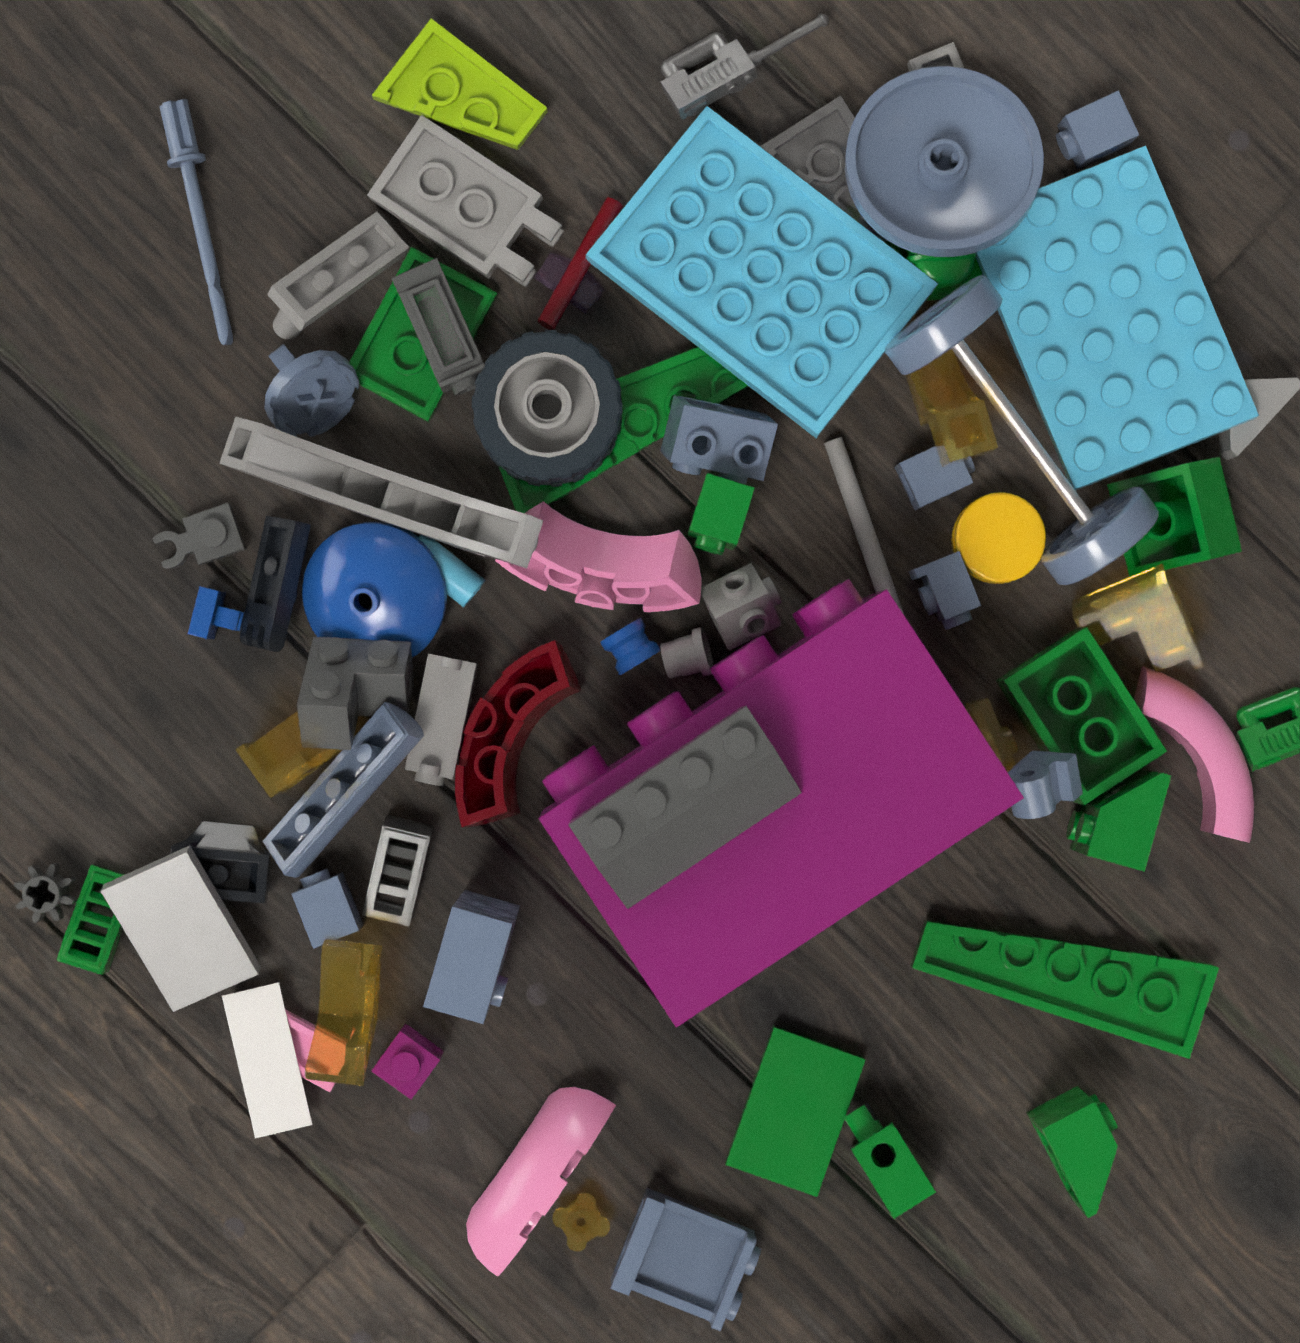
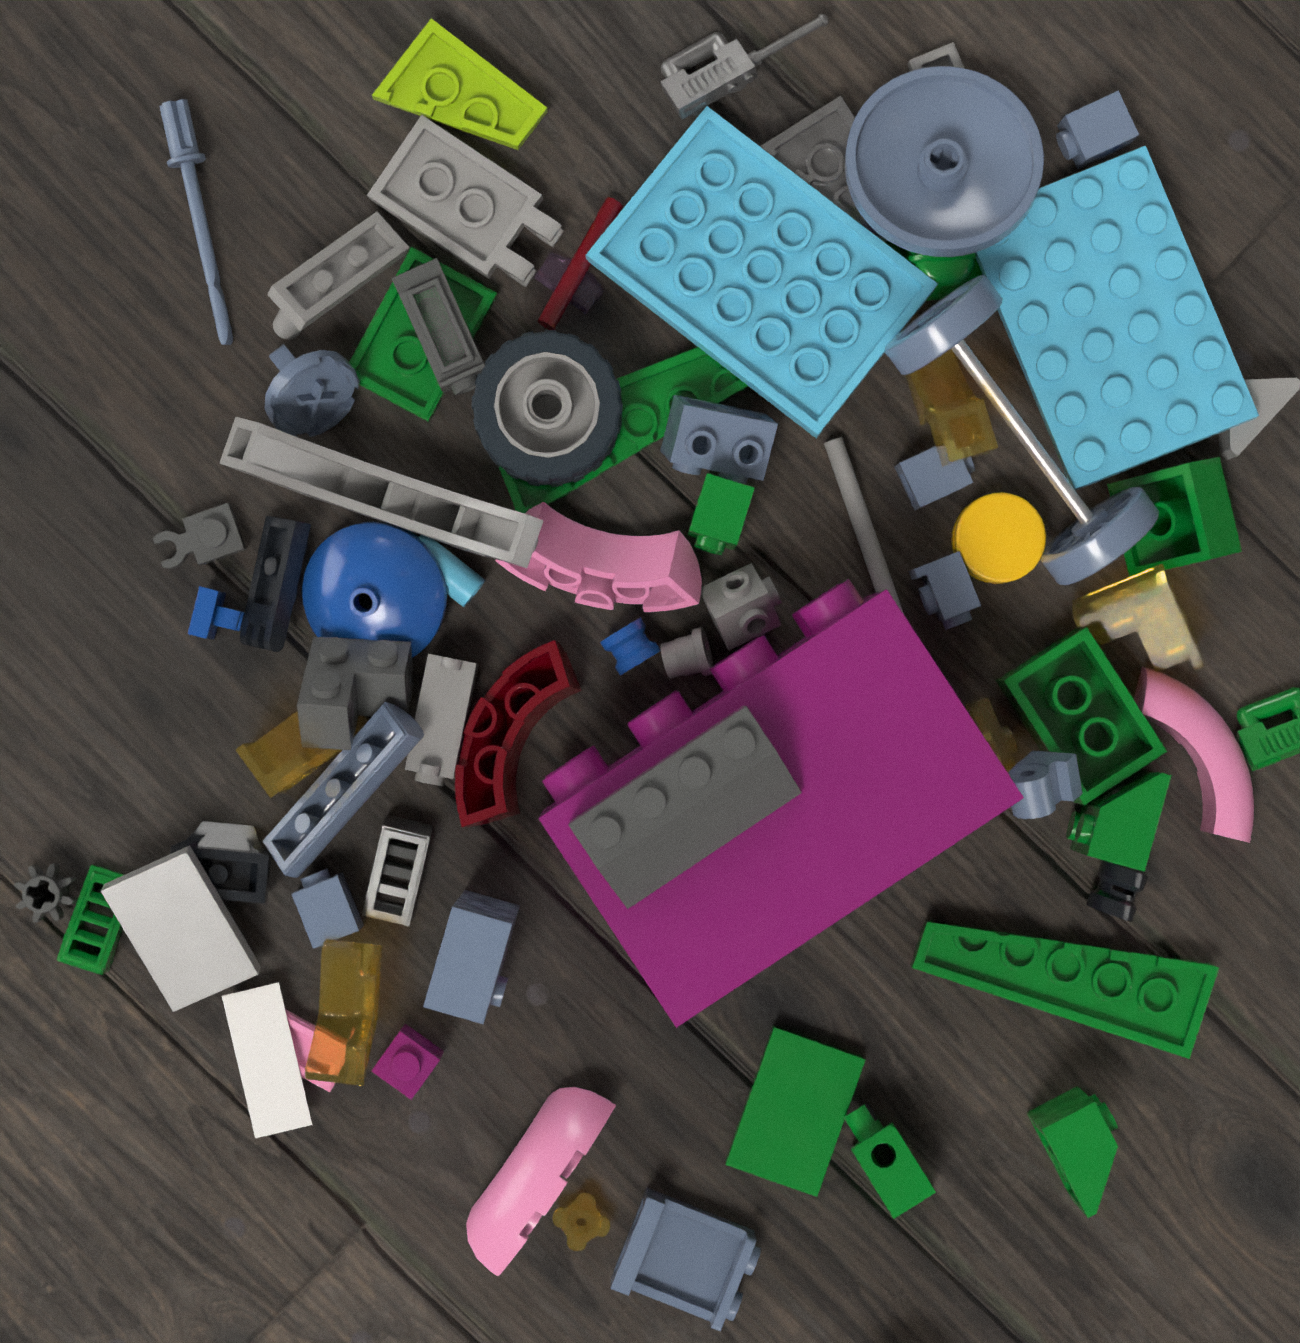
none -> black wheel [1086,860,1149,922]

